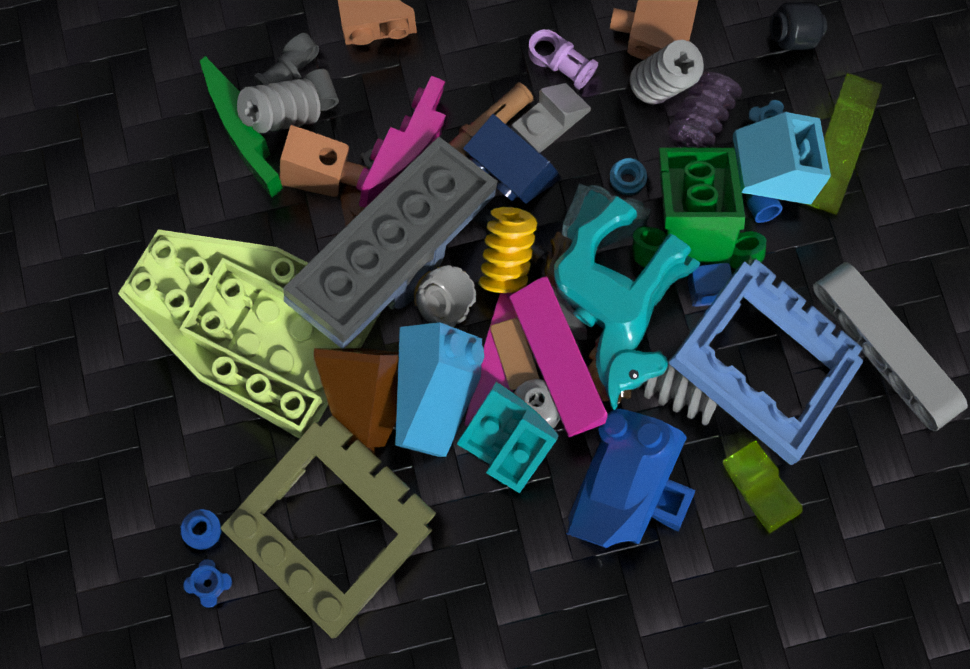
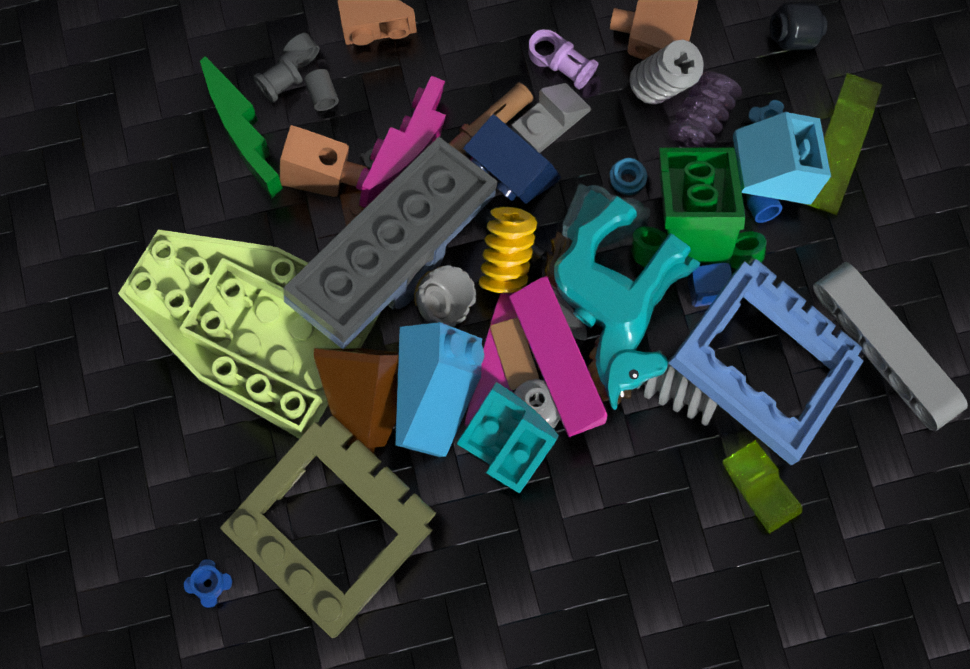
blue plate [181,509,221,550] -> none
light grey piece [237,78,320,133] -> none
blue slope [567,409,687,548] -> none
blue slope [652,479,695,531] -> none

